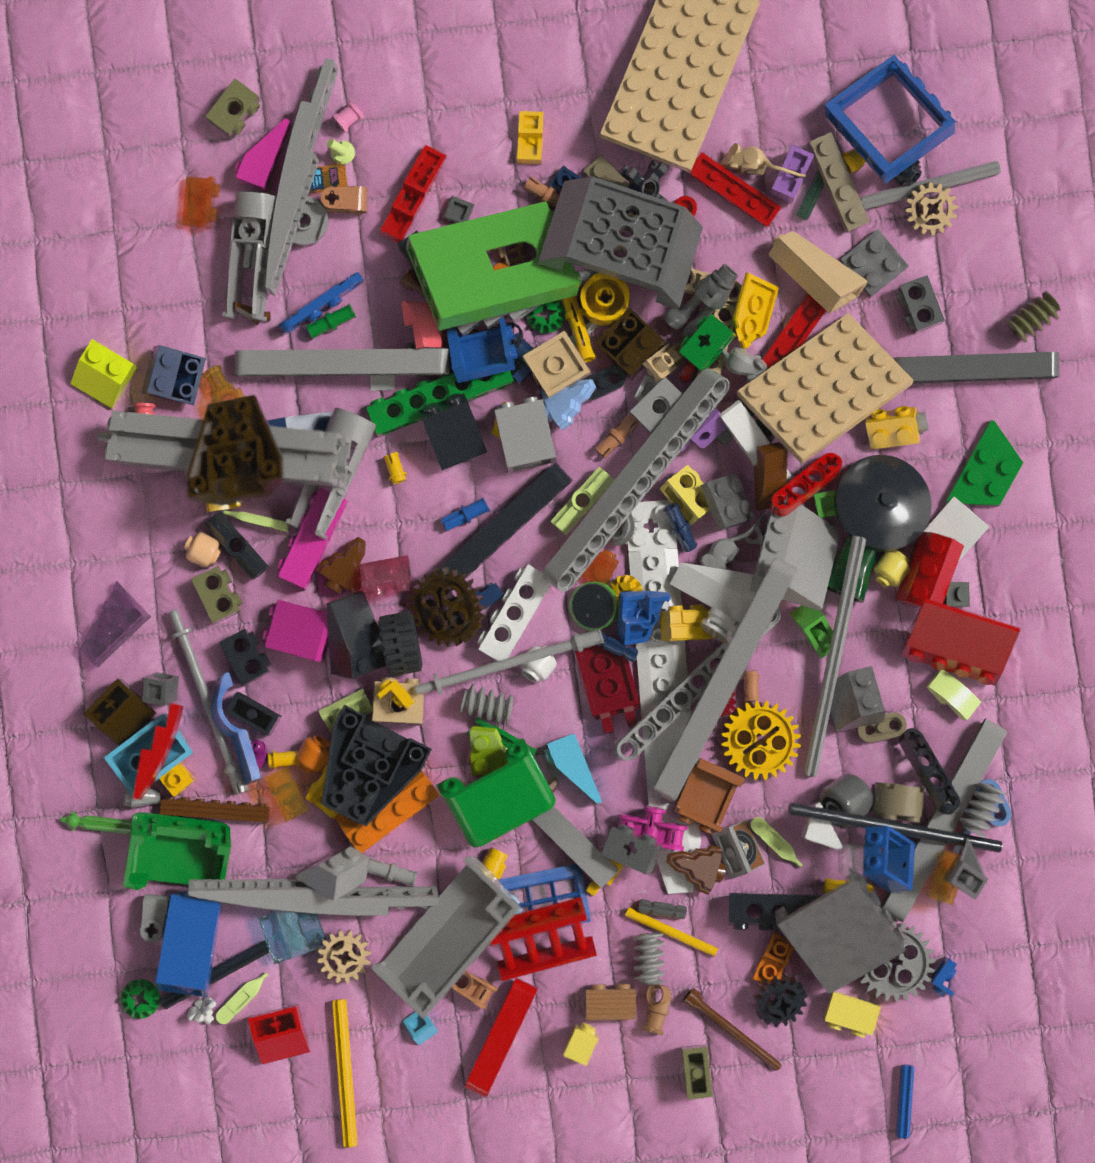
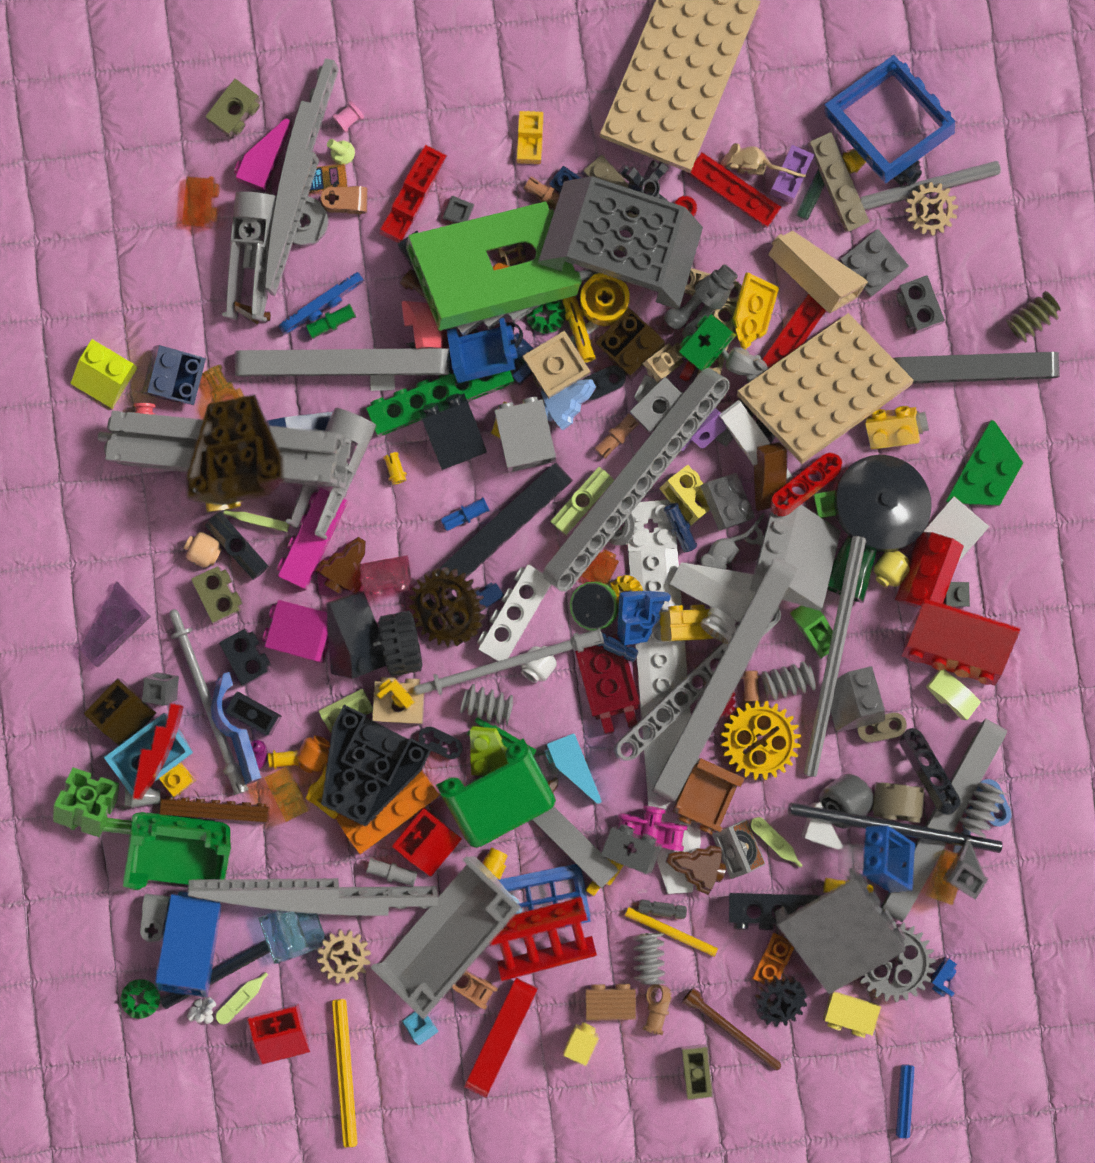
light grey slope [296,846,369,901] -> none
none -> bright green brick [53,767,119,838]
none -> red slope [392,808,462,877]
none -> black beam [418,726,463,759]
none -> light grey piece [762,661,816,700]

